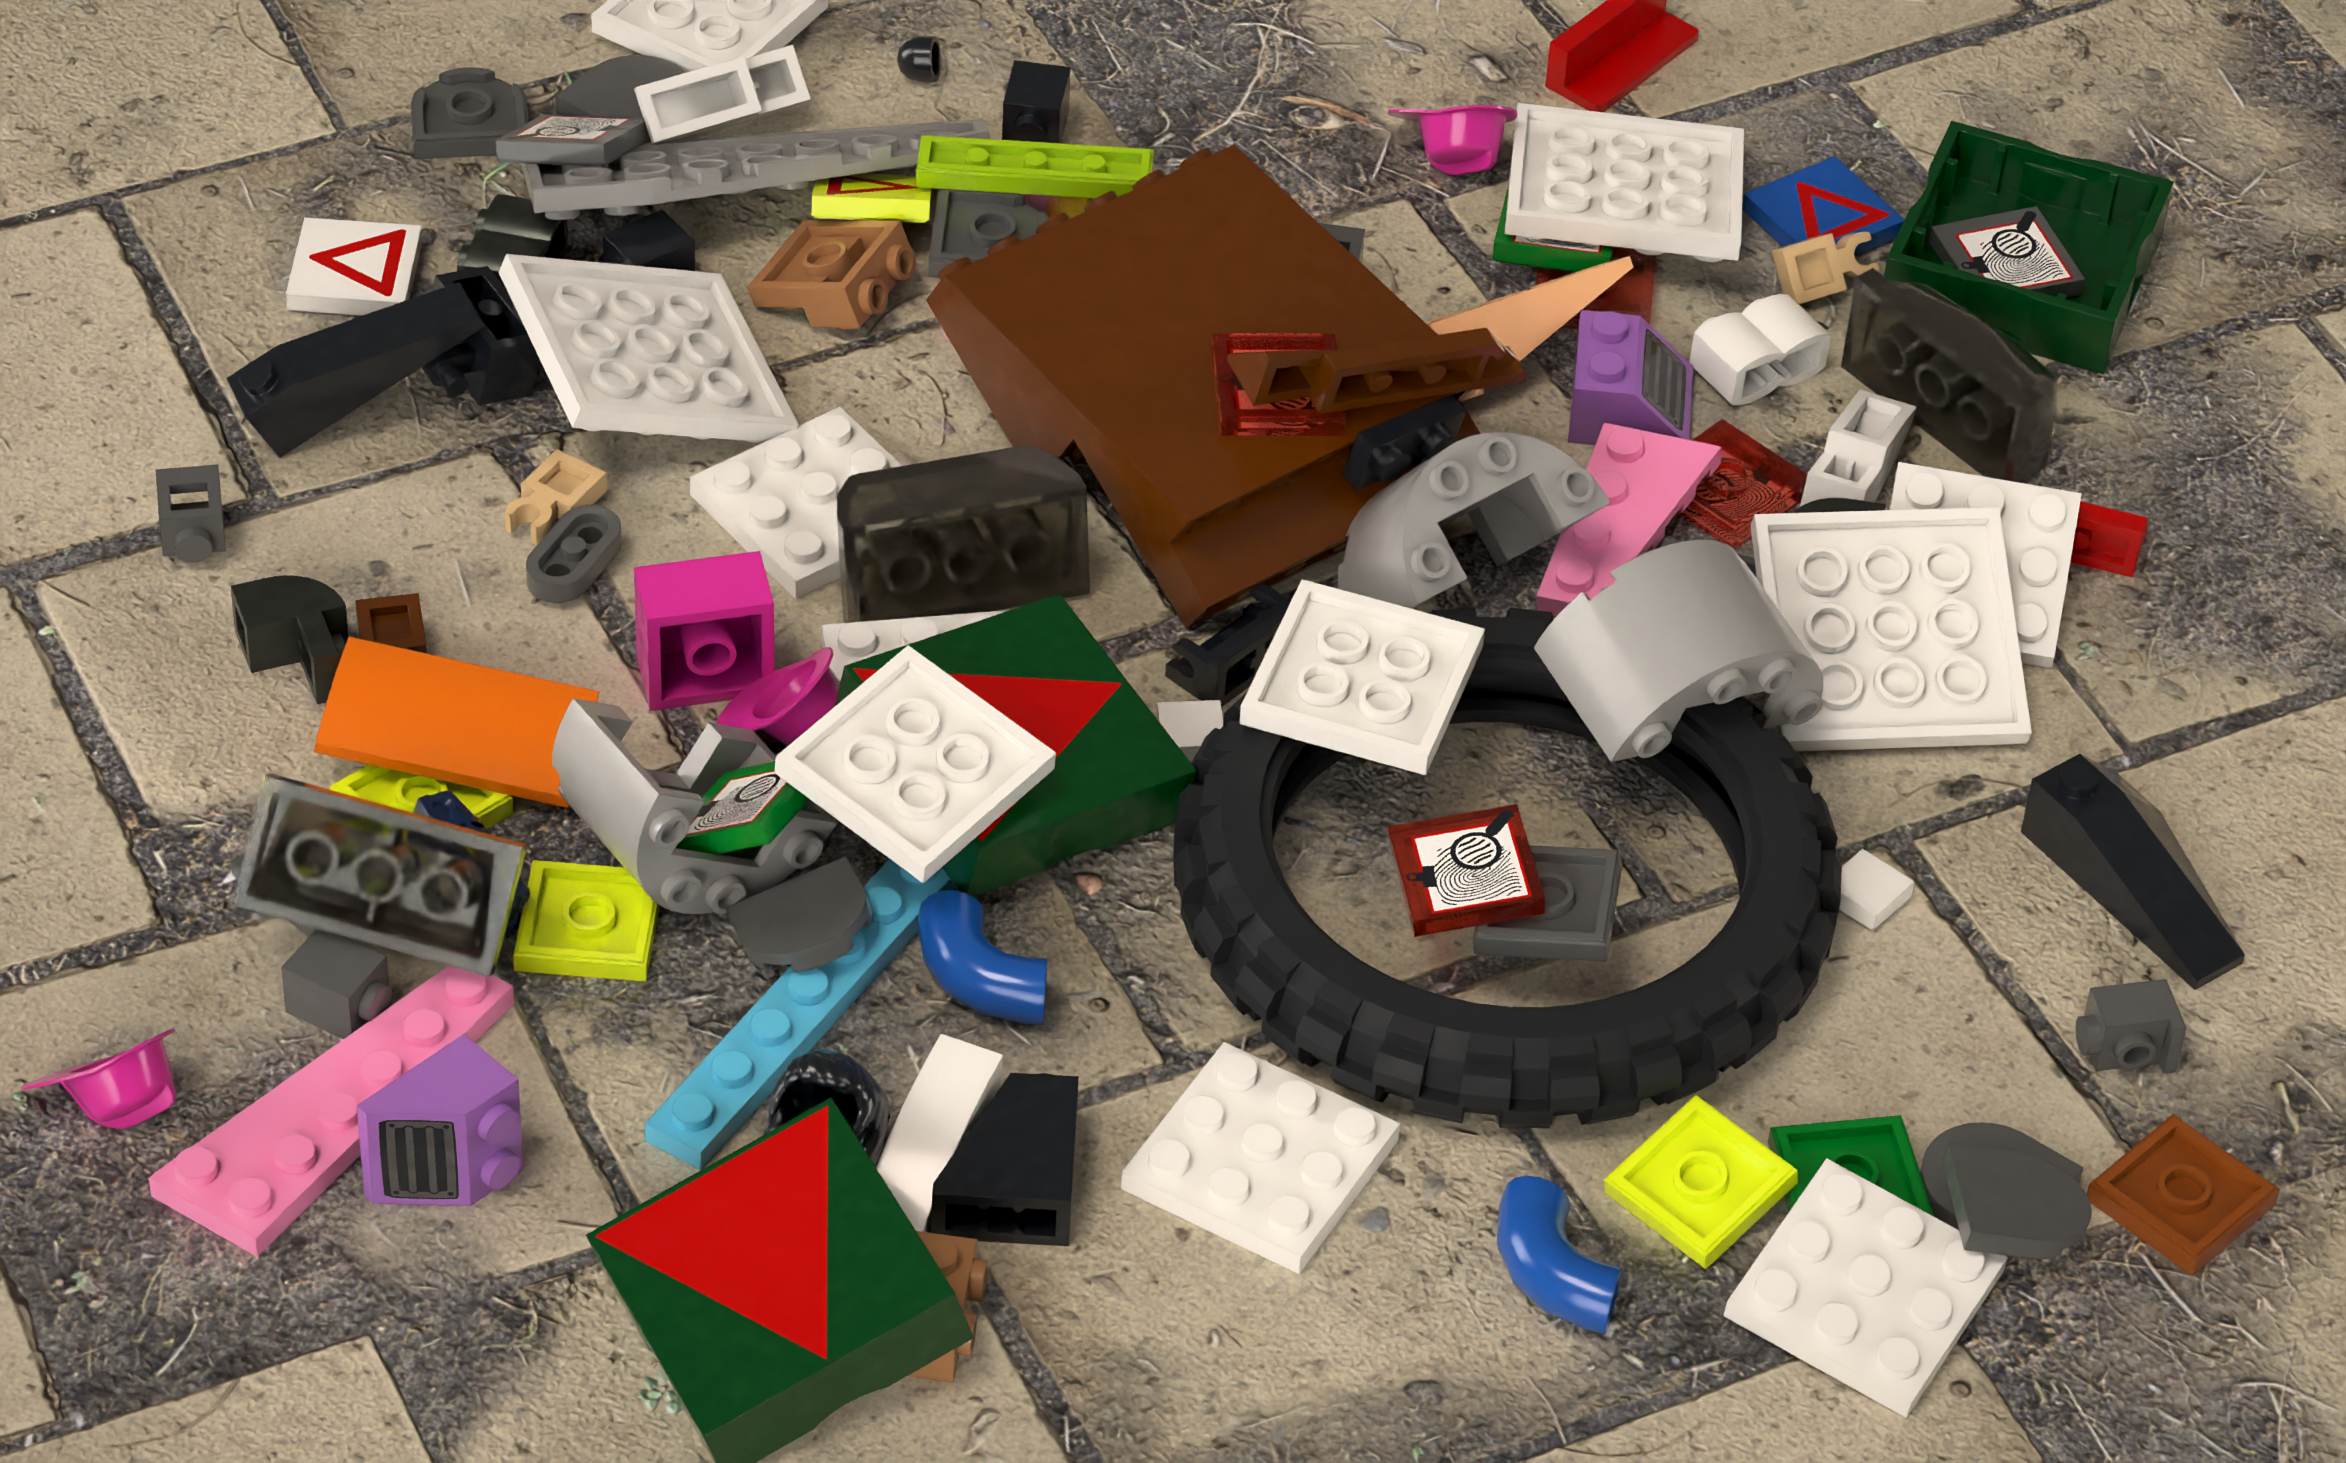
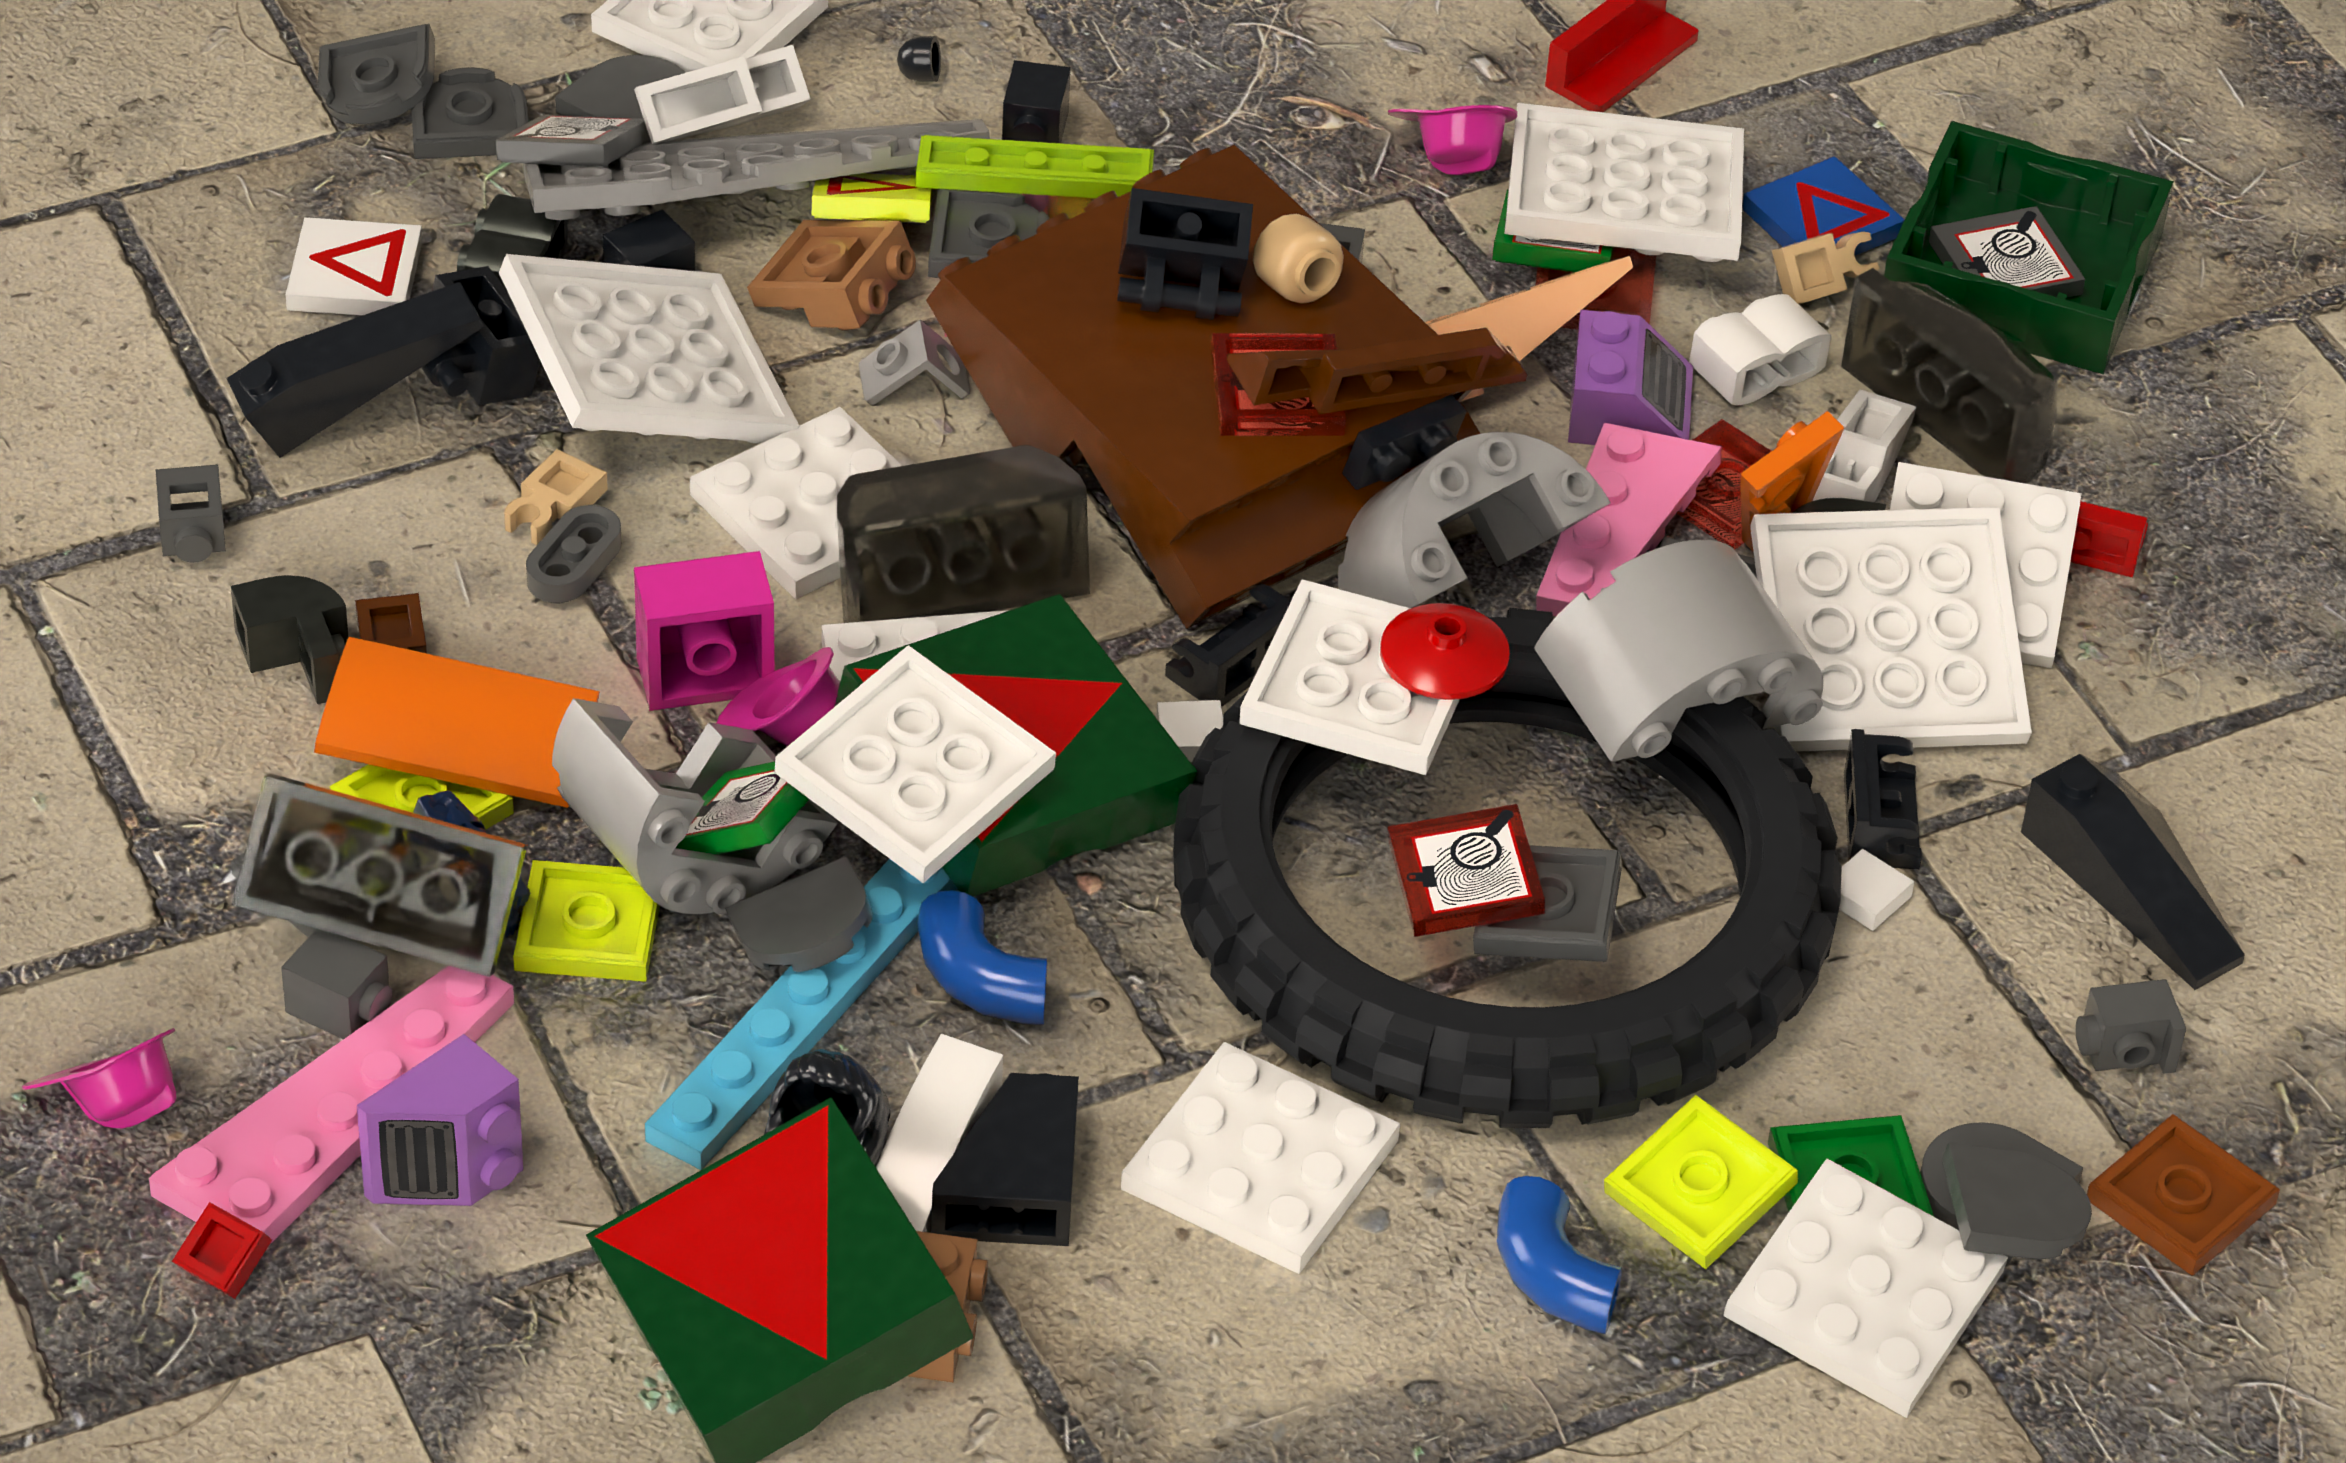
none -> red tile [172,1202,273,1299]
none -> dark grey tile [318,24,435,124]
none -> light grey bracket [859,320,970,405]
none -> black brick [1117,188,1253,320]
none -> tan head [1253,214,1344,304]
none -> red dish [1380,603,1510,700]
none -> orange wing [1740,411,1845,551]
none -> black hinge [1844,729,1922,869]

